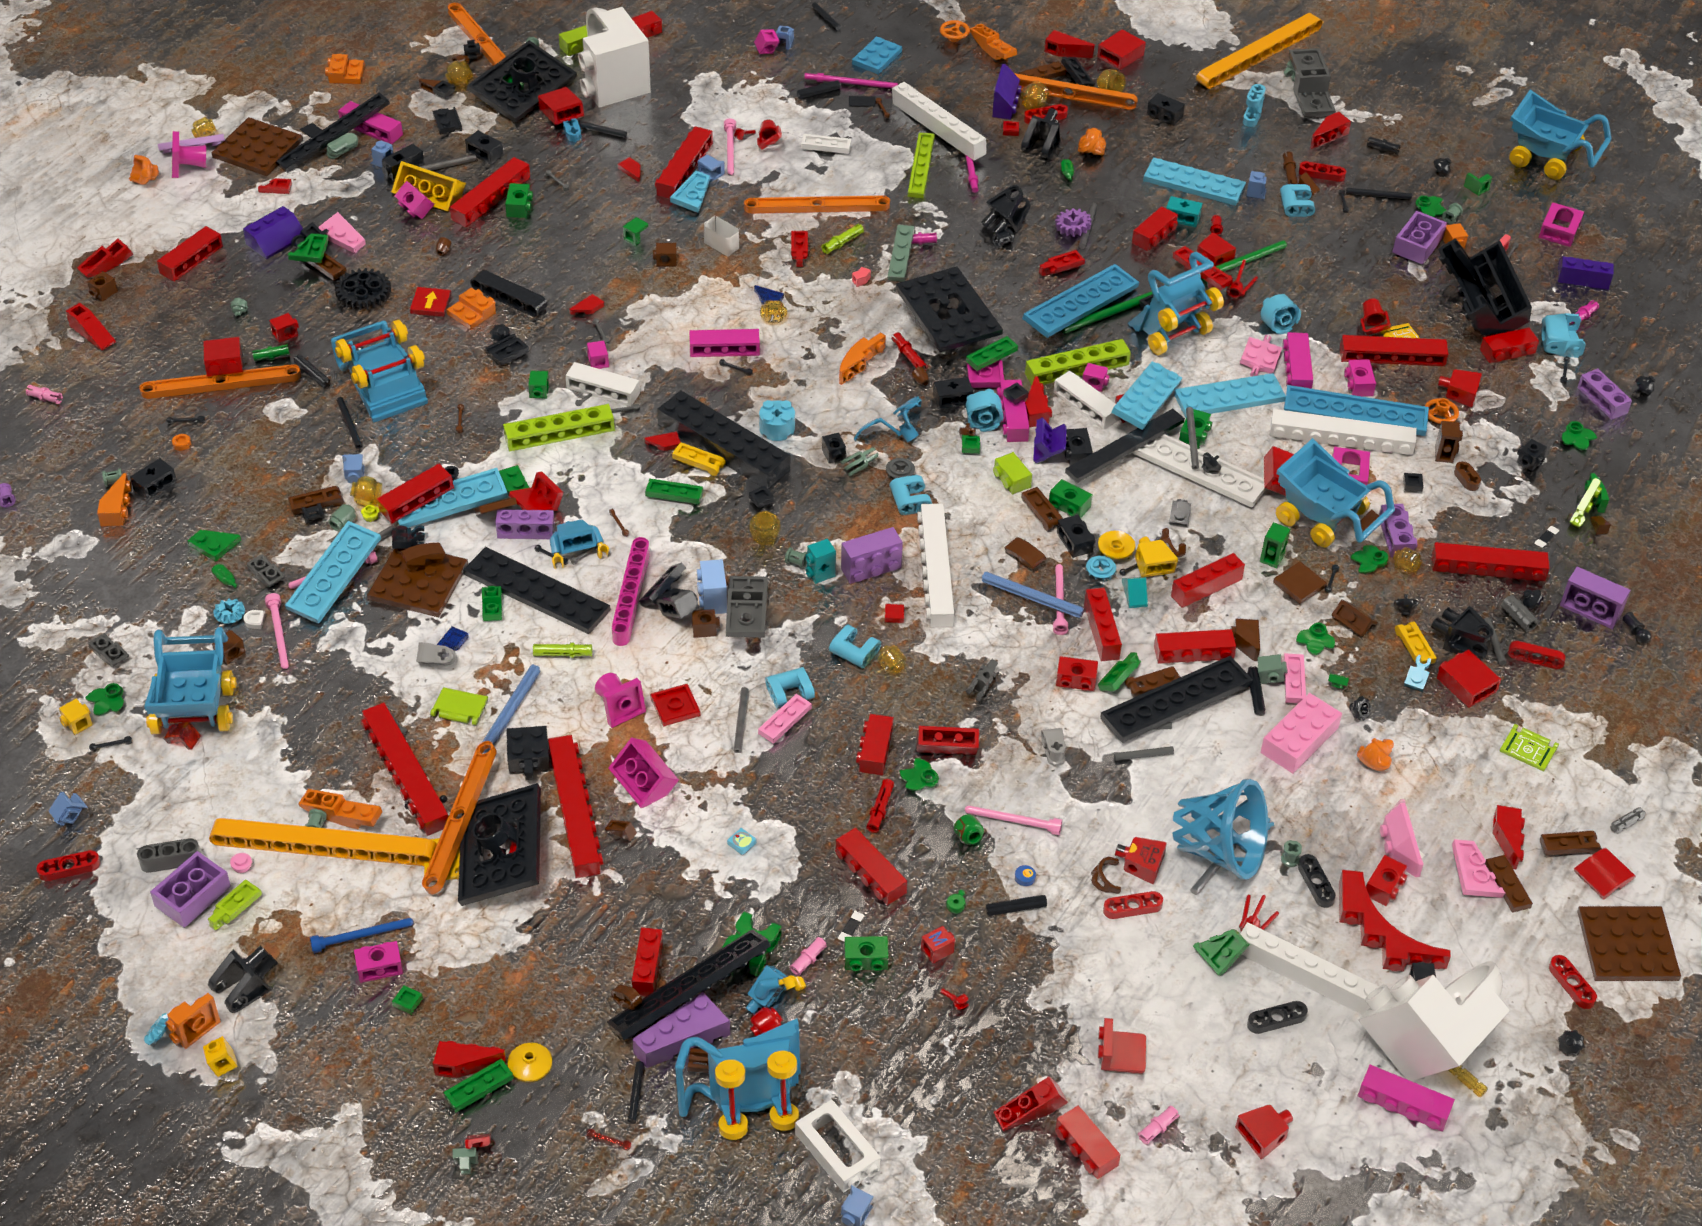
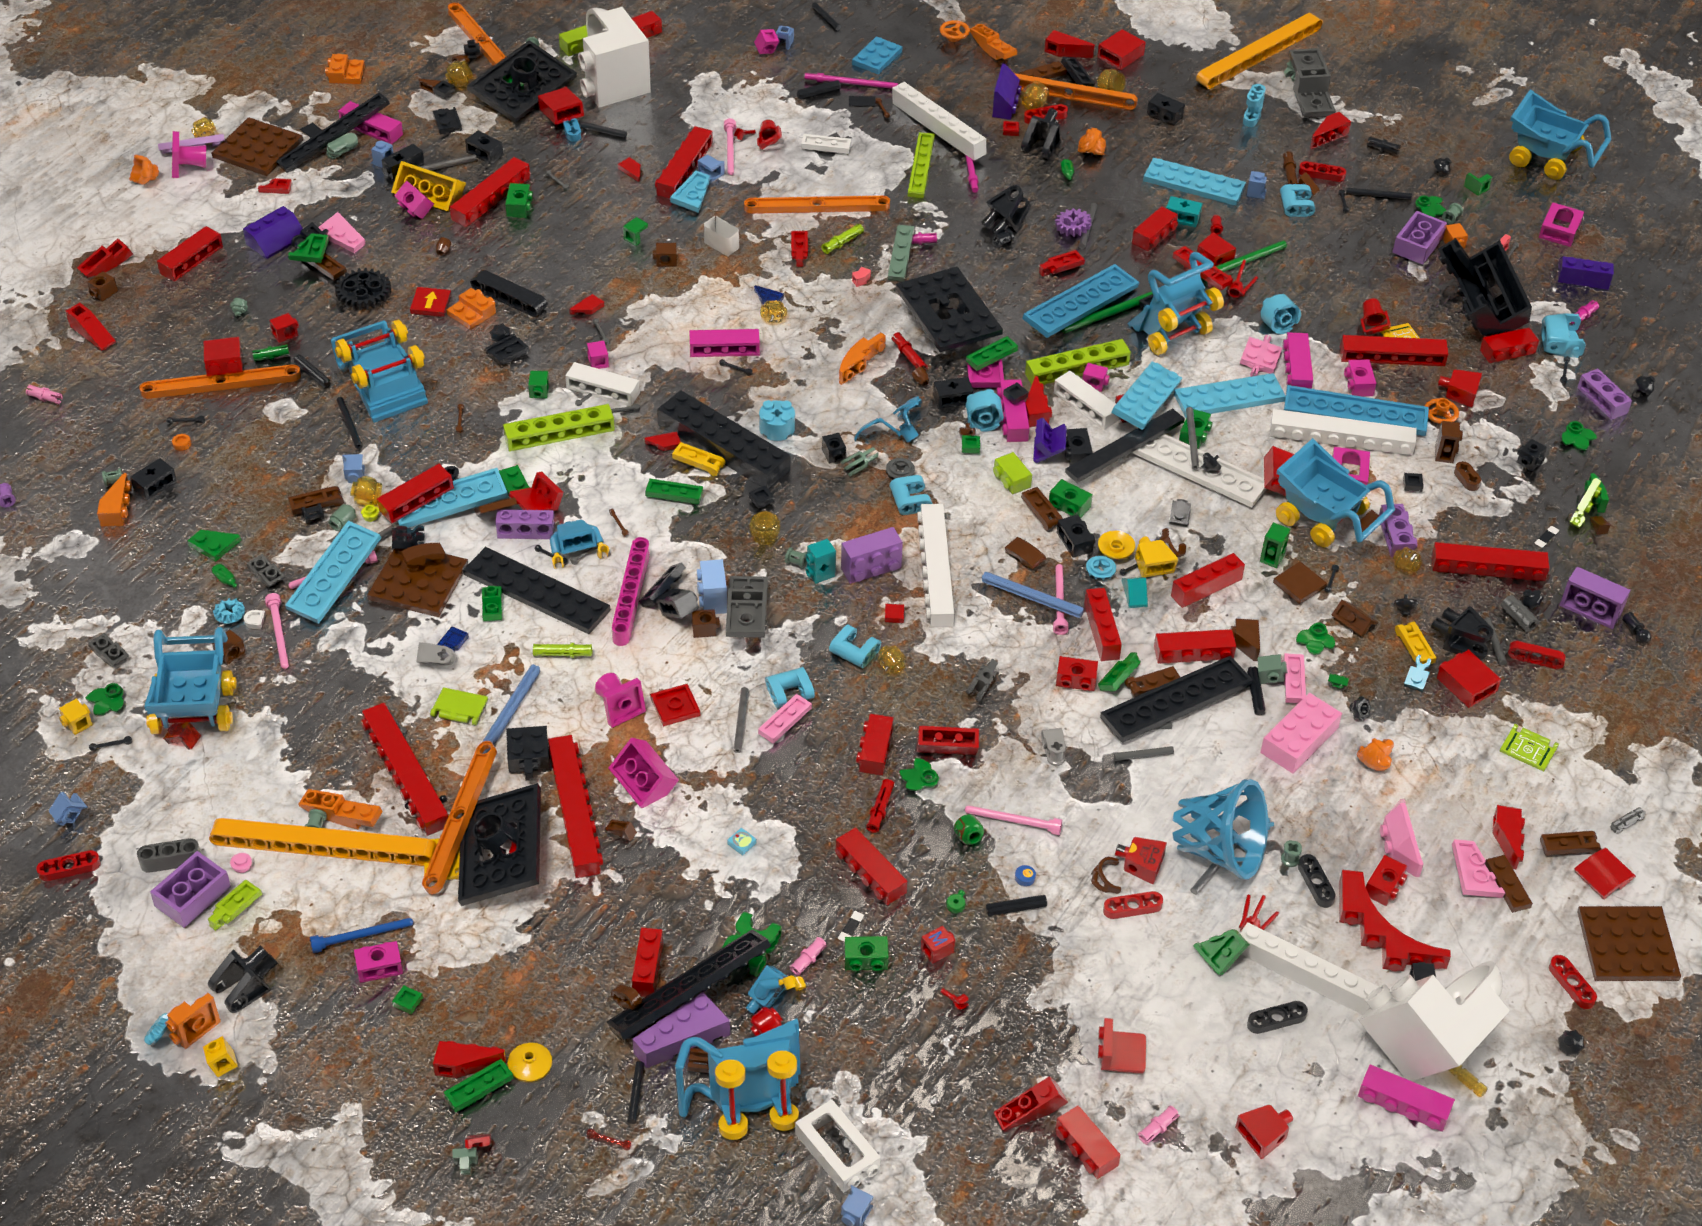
green plate [1350,545,1389,573] -> none

